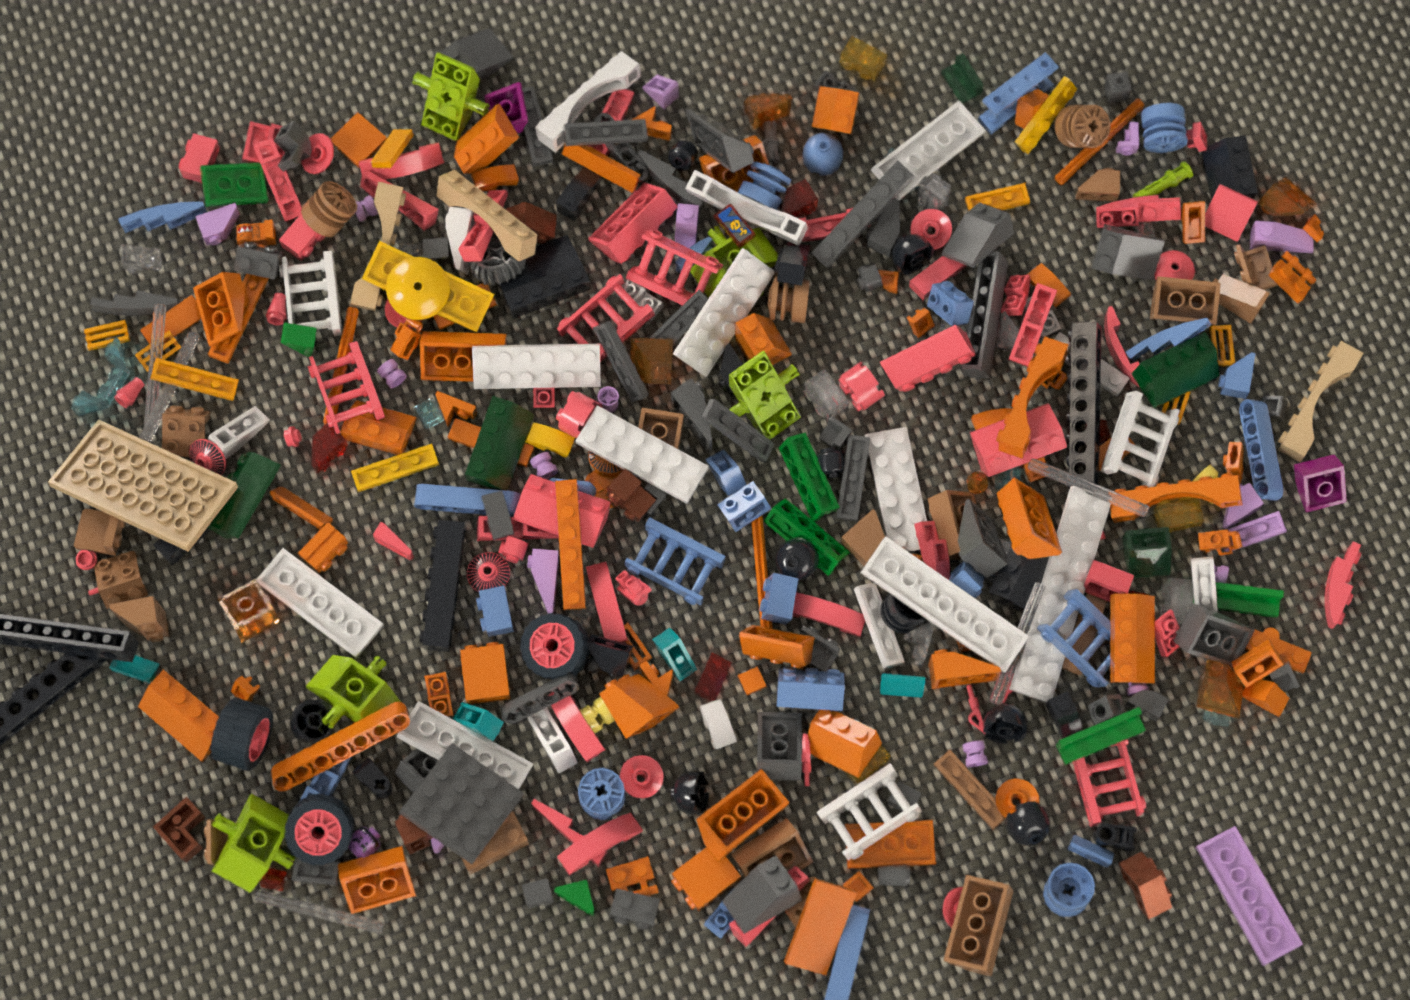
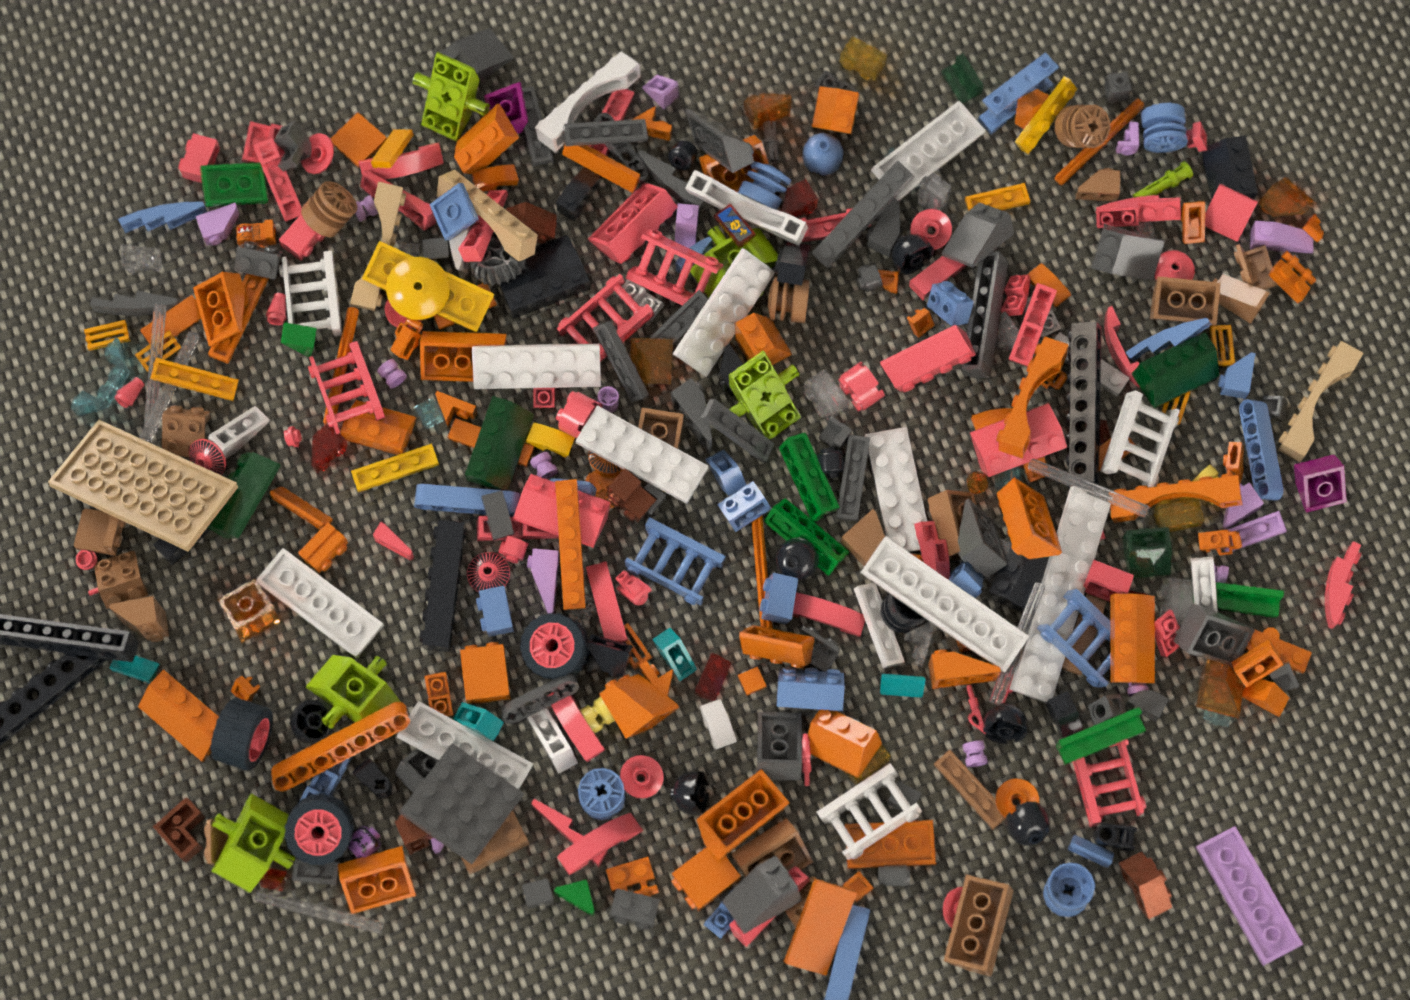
none -> medium blue tile [430,183,479,241]

